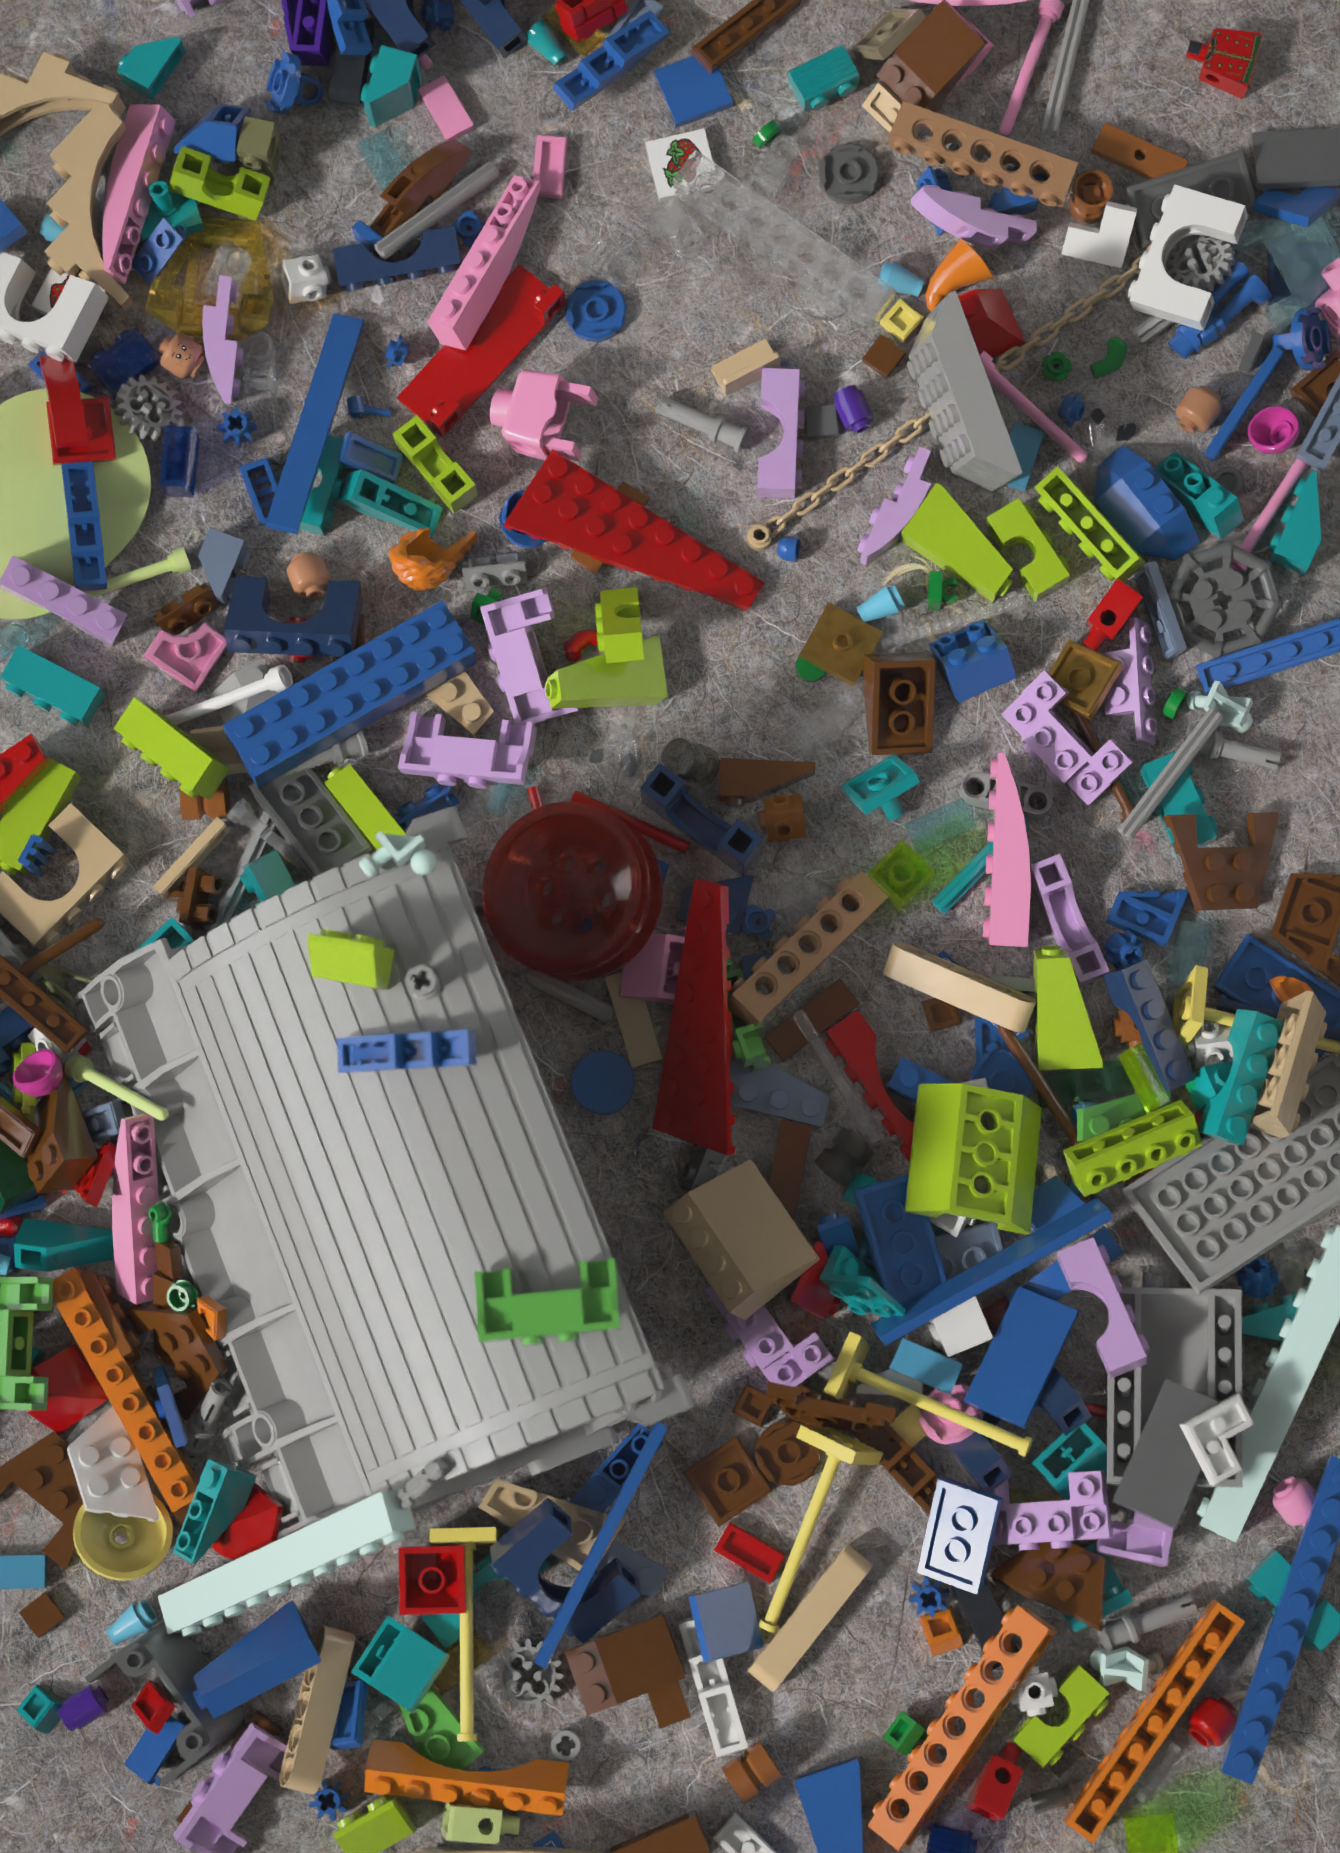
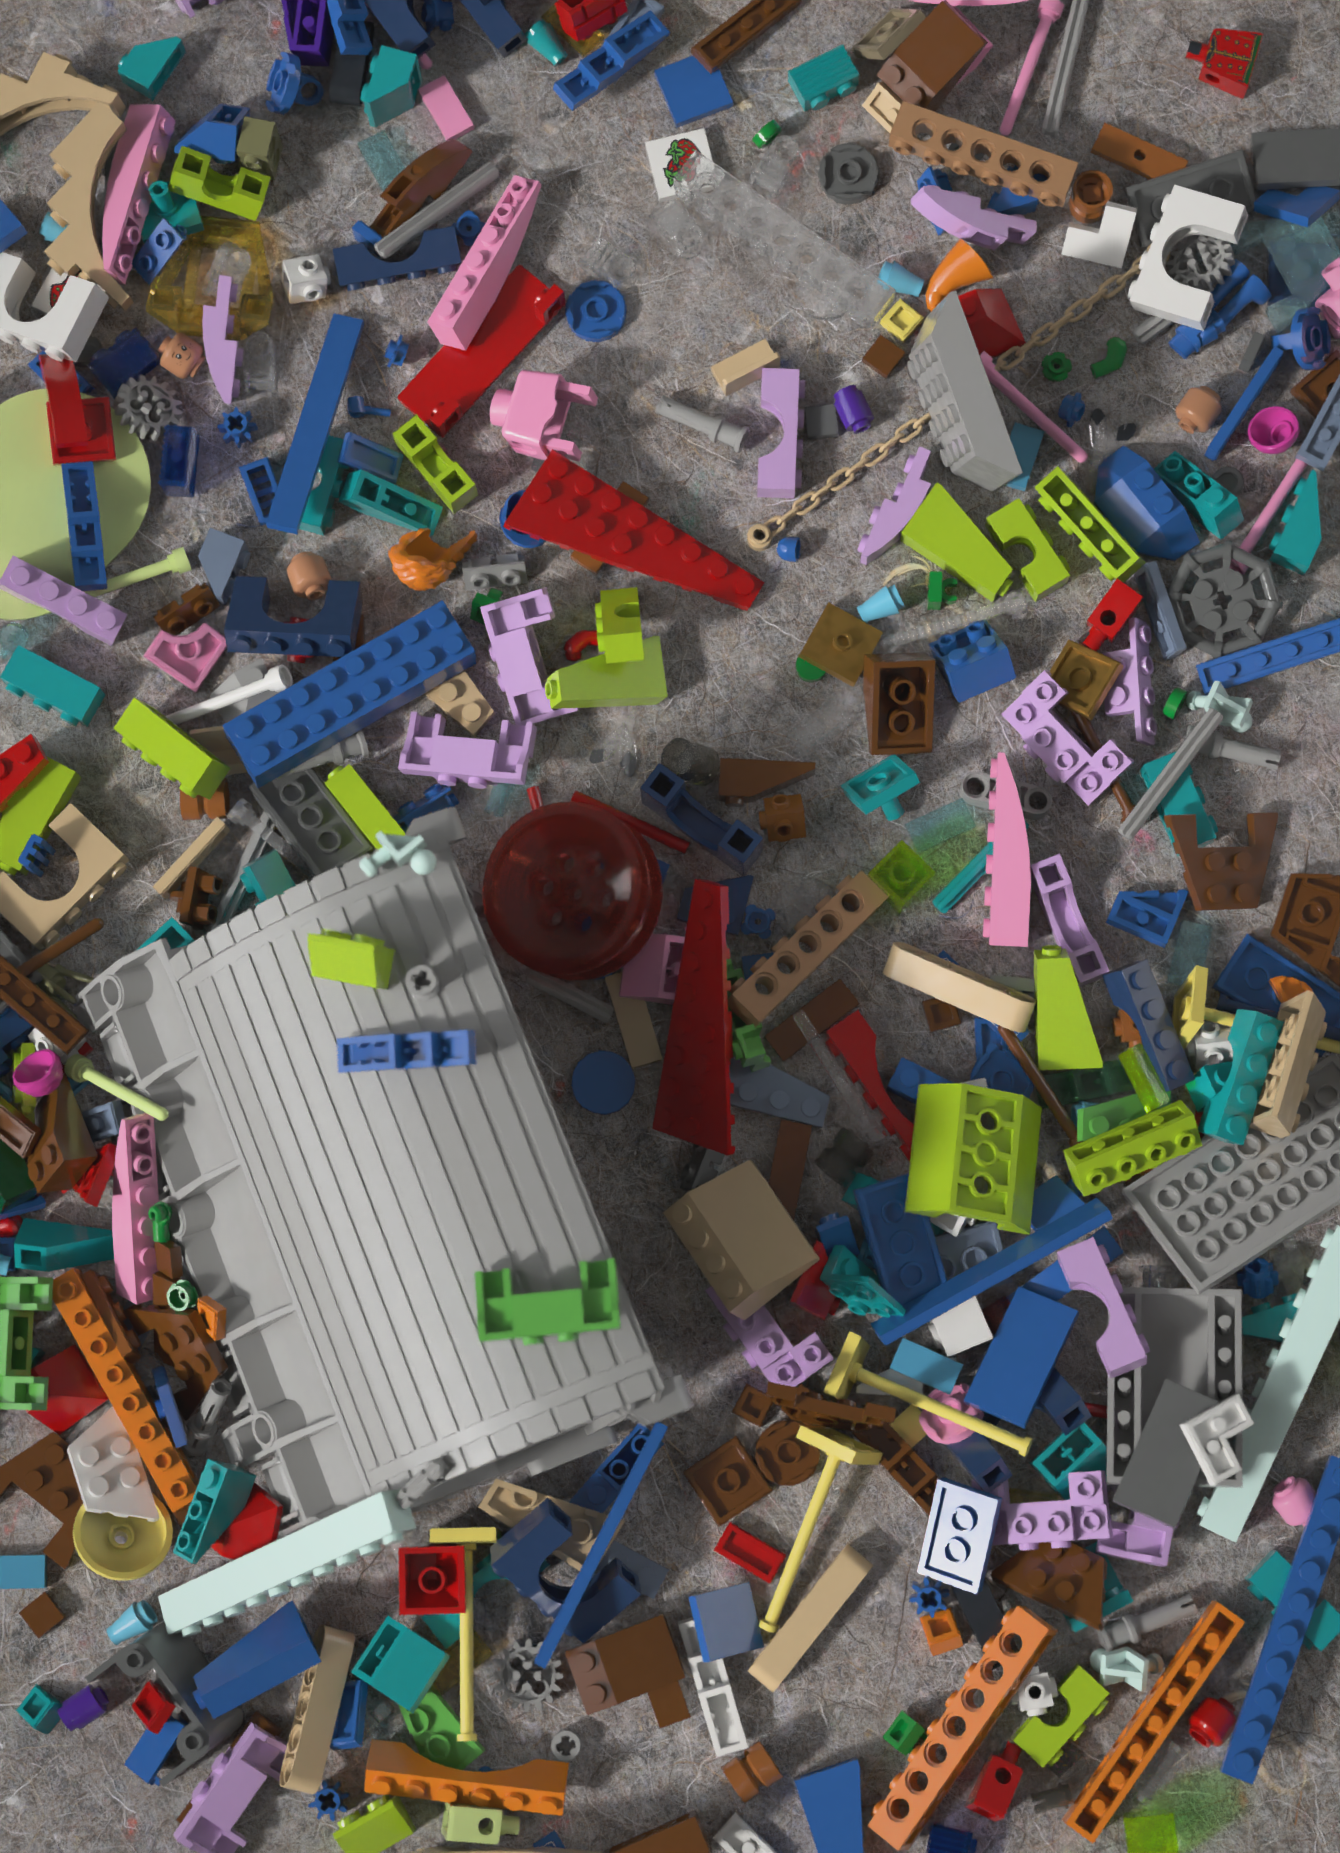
bright pink tile [533,135,568,199] -> none
blue gear [1103,929,1144,969] -> none

